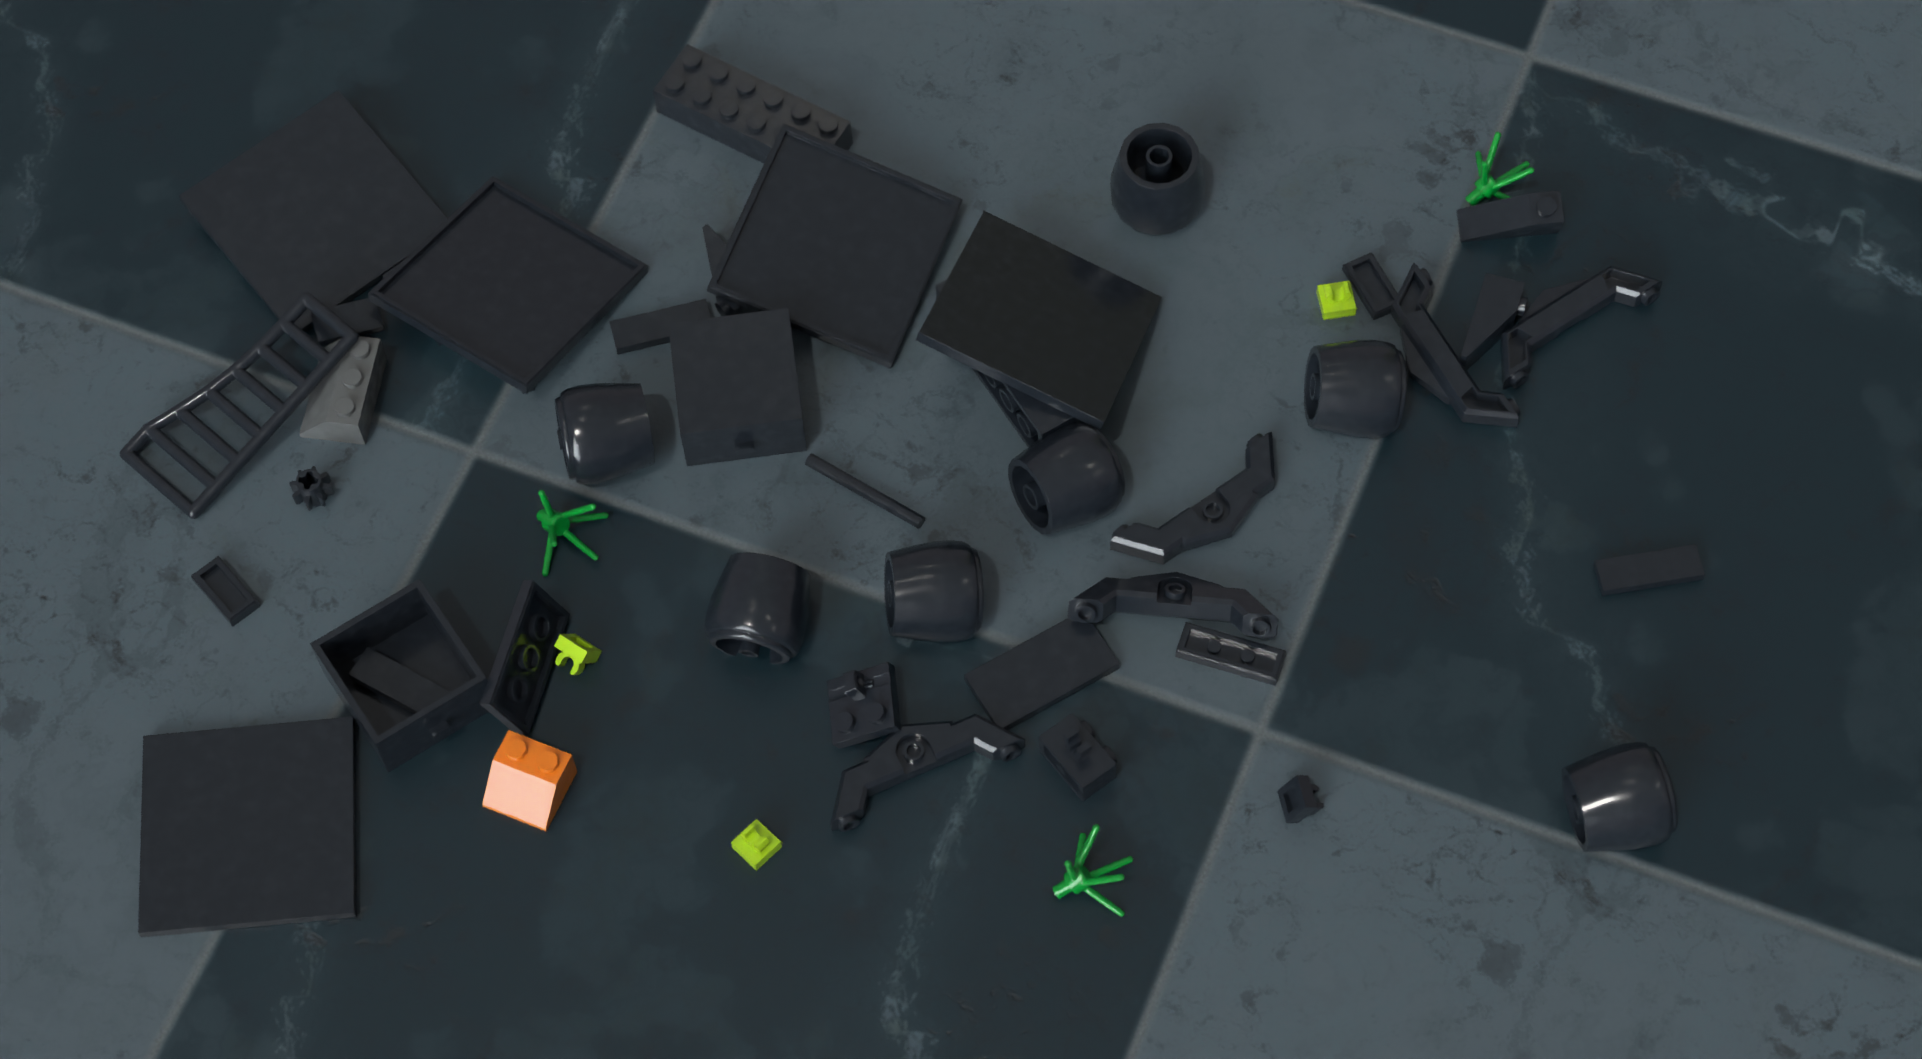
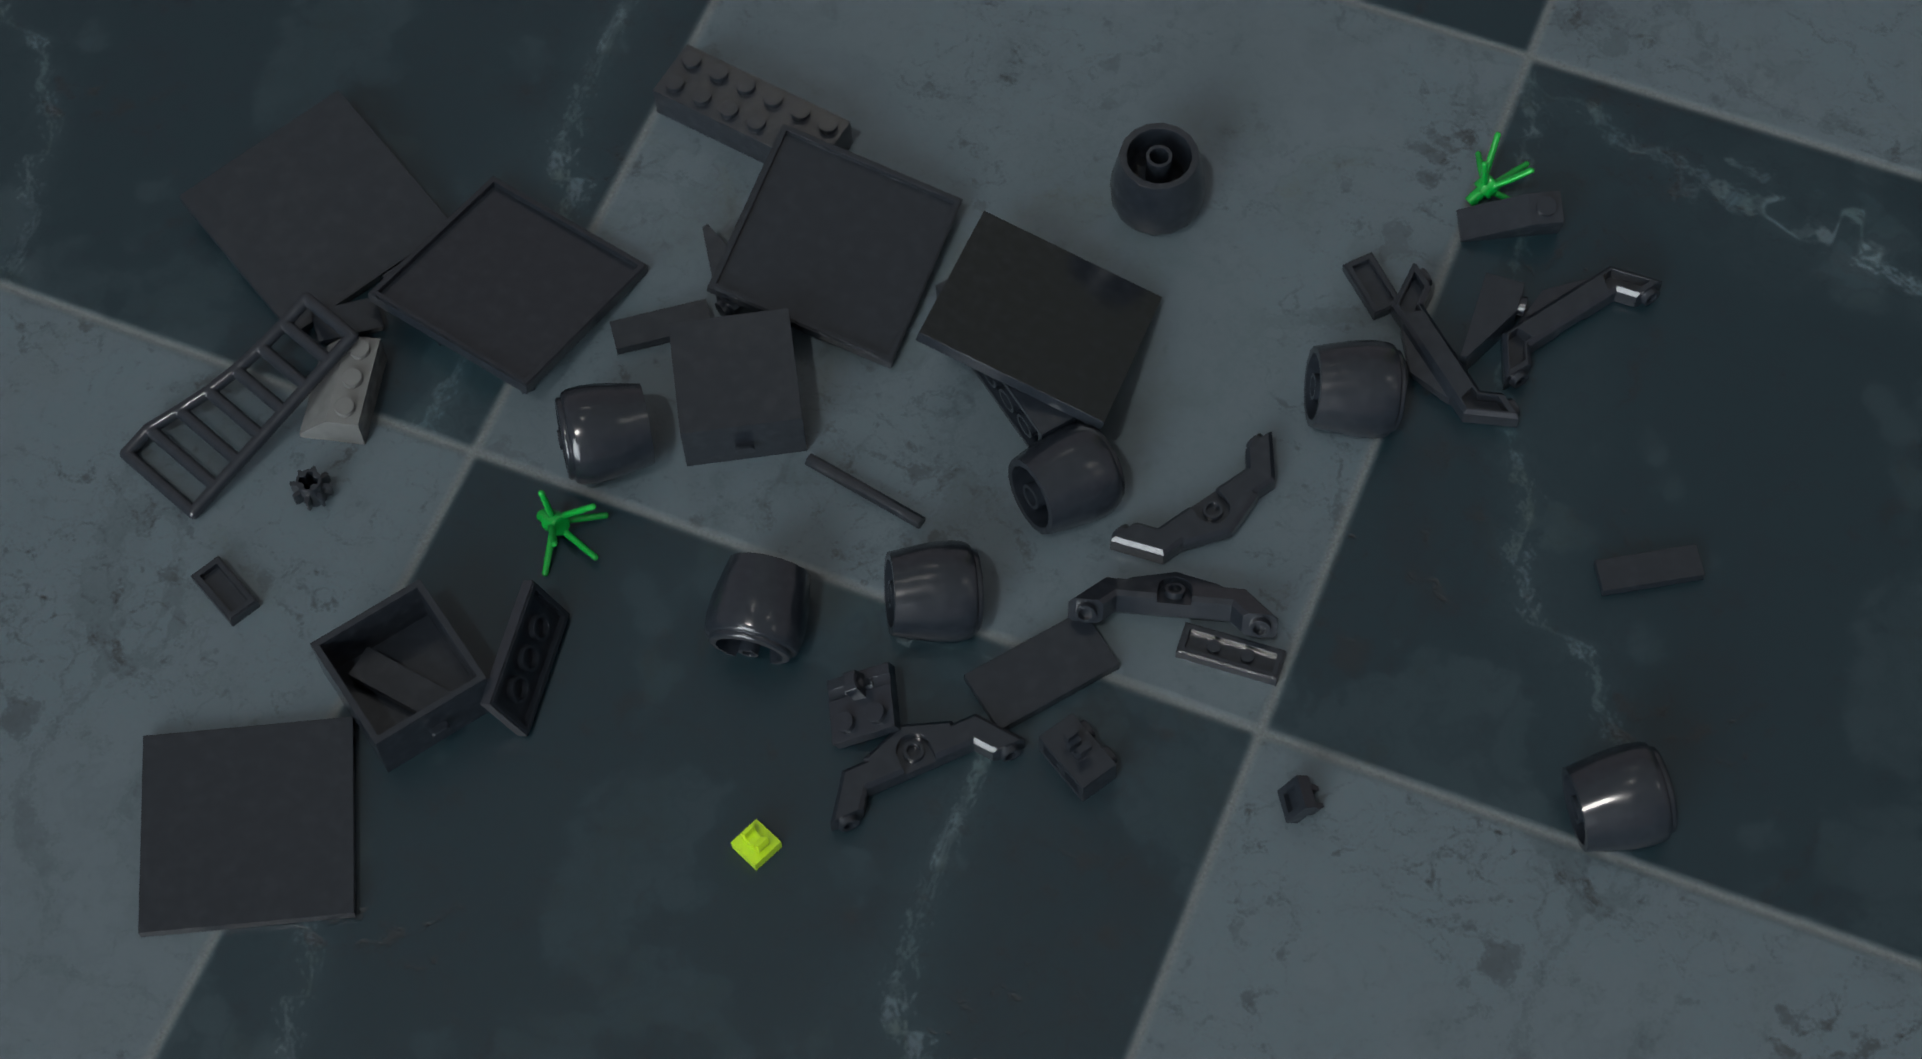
orange slope [482,730,577,832] -> none
lime tile [554,634,602,675] -> none
green plant [1052,824,1133,917] -> none
lime tile [1316,280,1357,320] -> none

